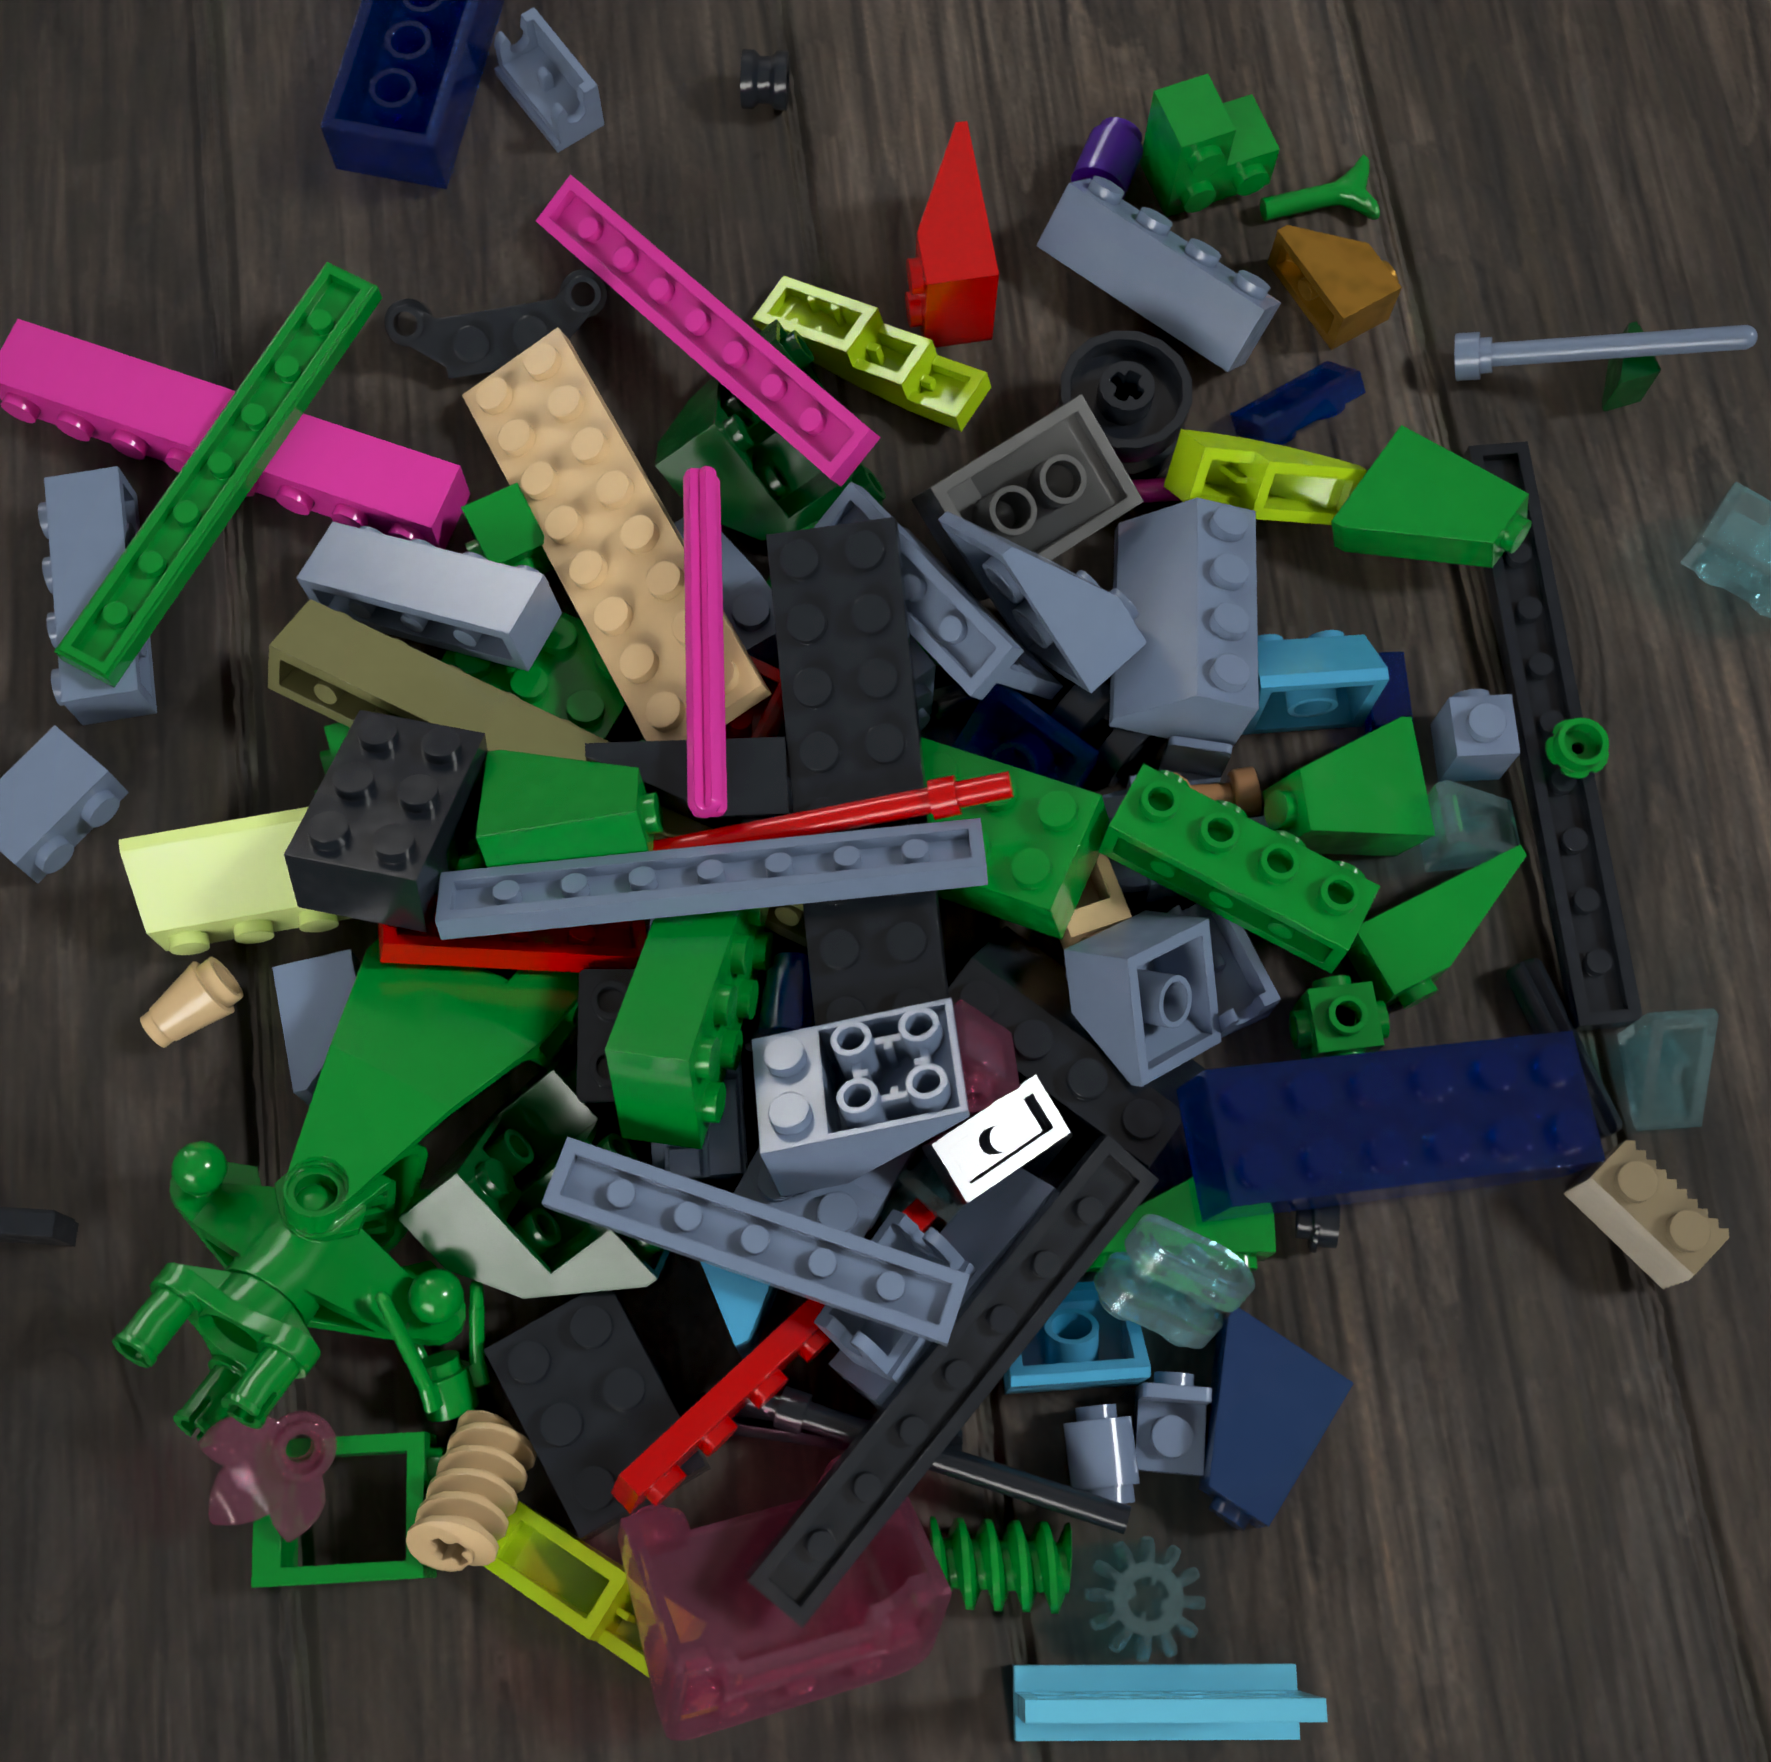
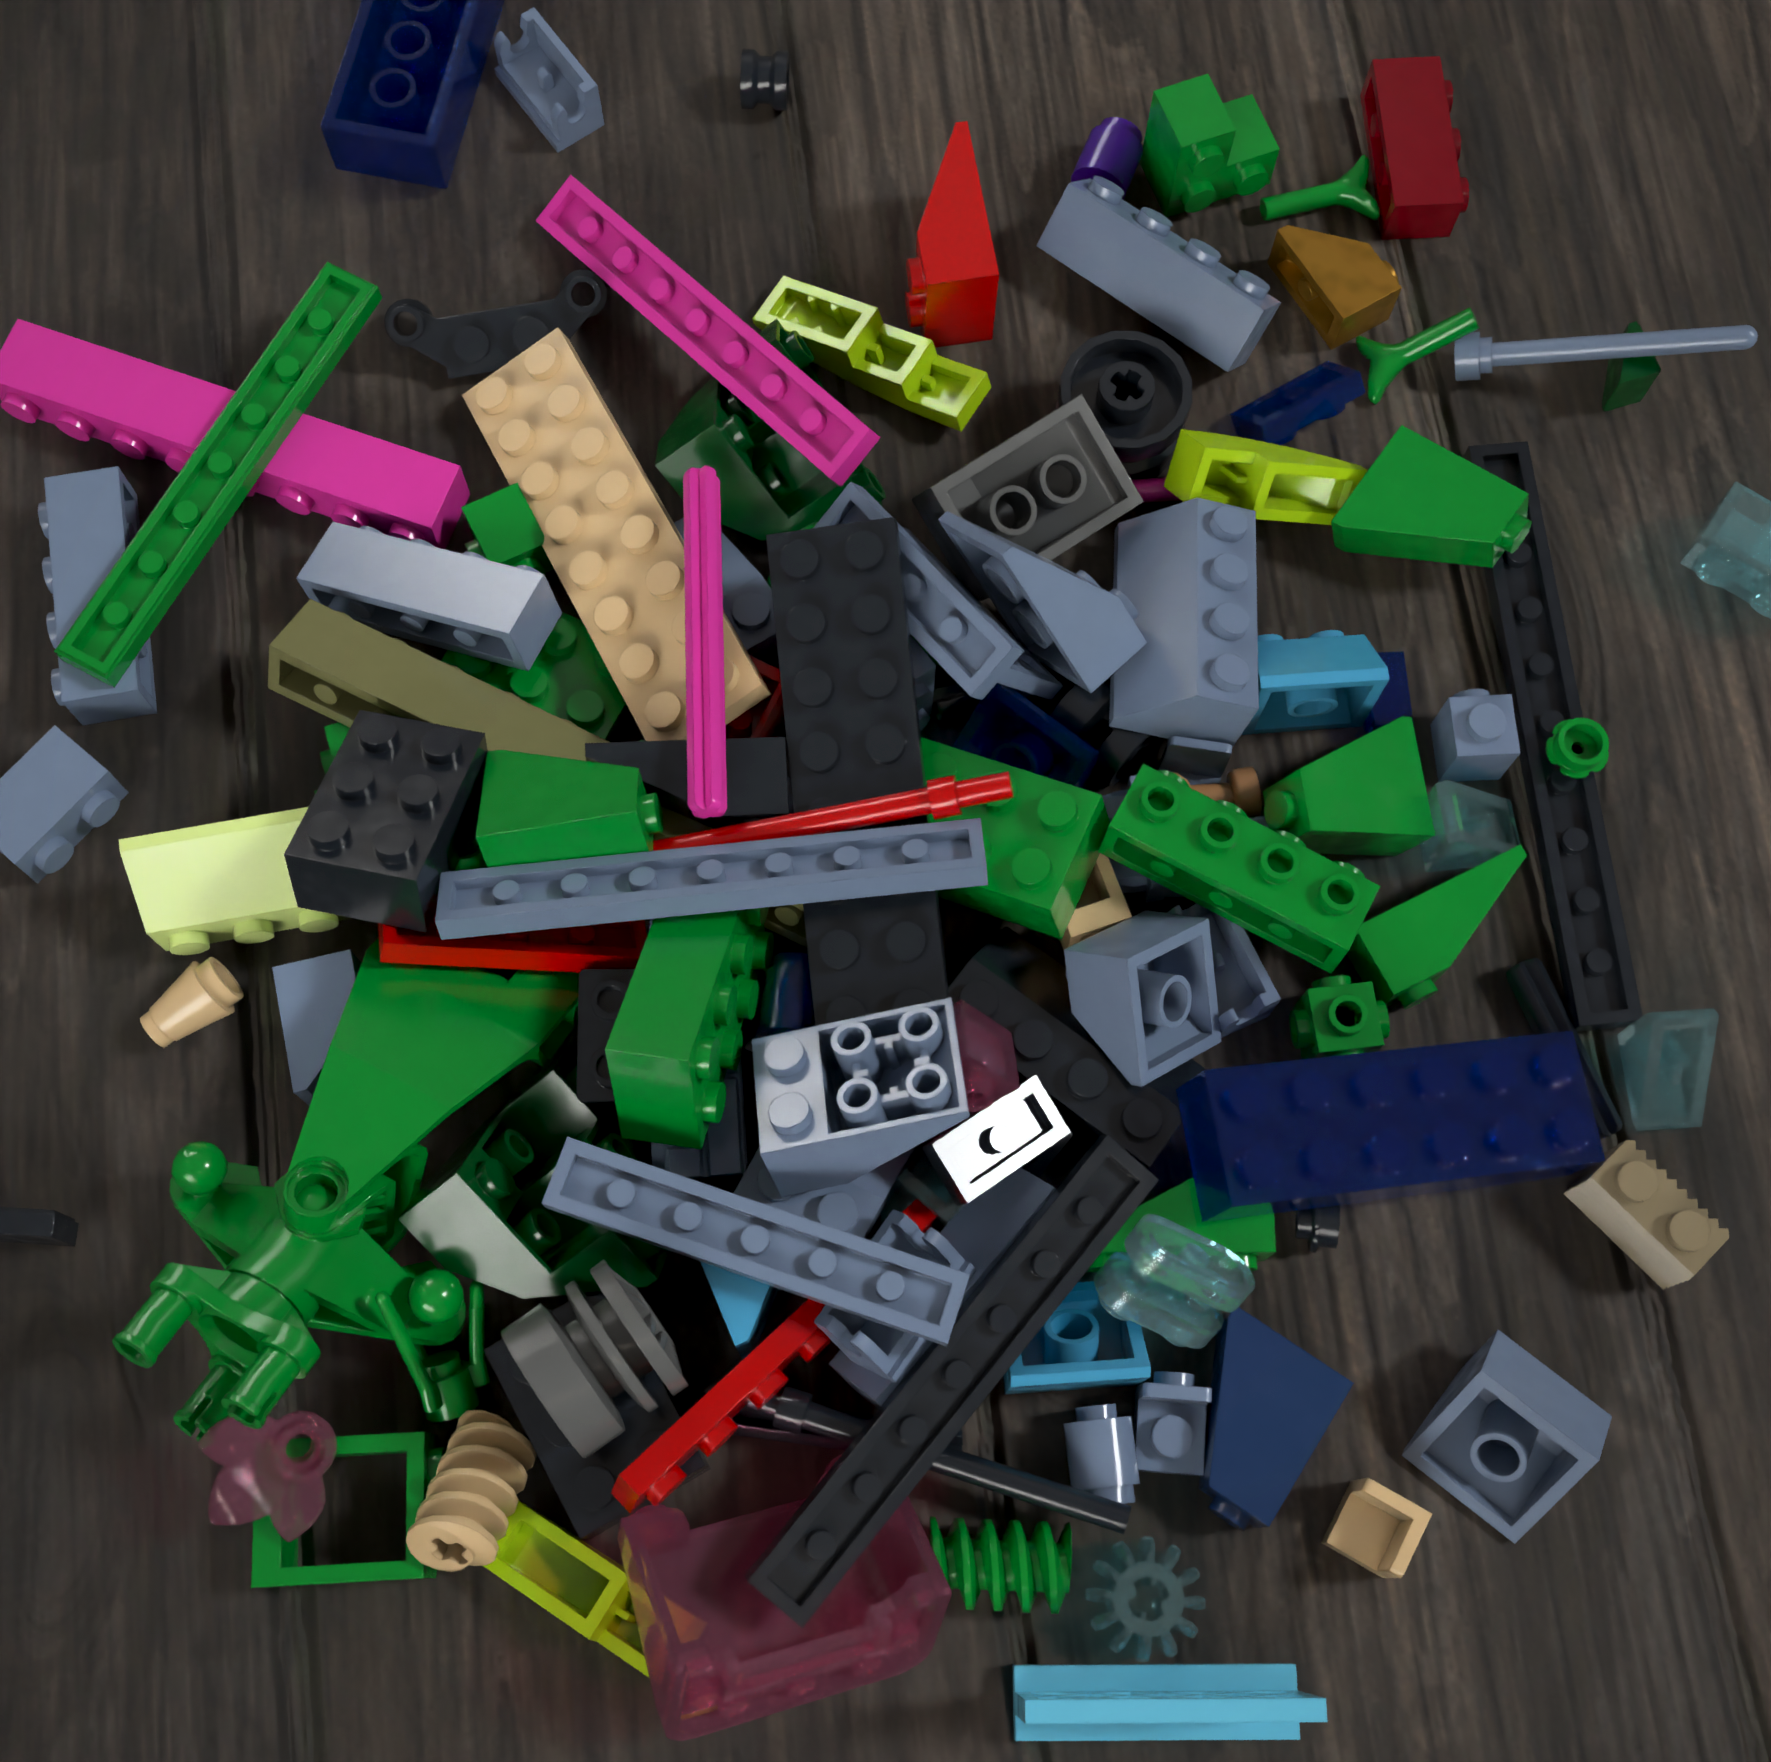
none -> dark grey wheel [501,1260,689,1458]
none -> tan panel [1321,1478,1432,1578]
none -> green piece [1356,307,1480,405]
none -> dark red brick [1360,56,1469,240]
none -> sand blue slope [1402,1330,1612,1544]

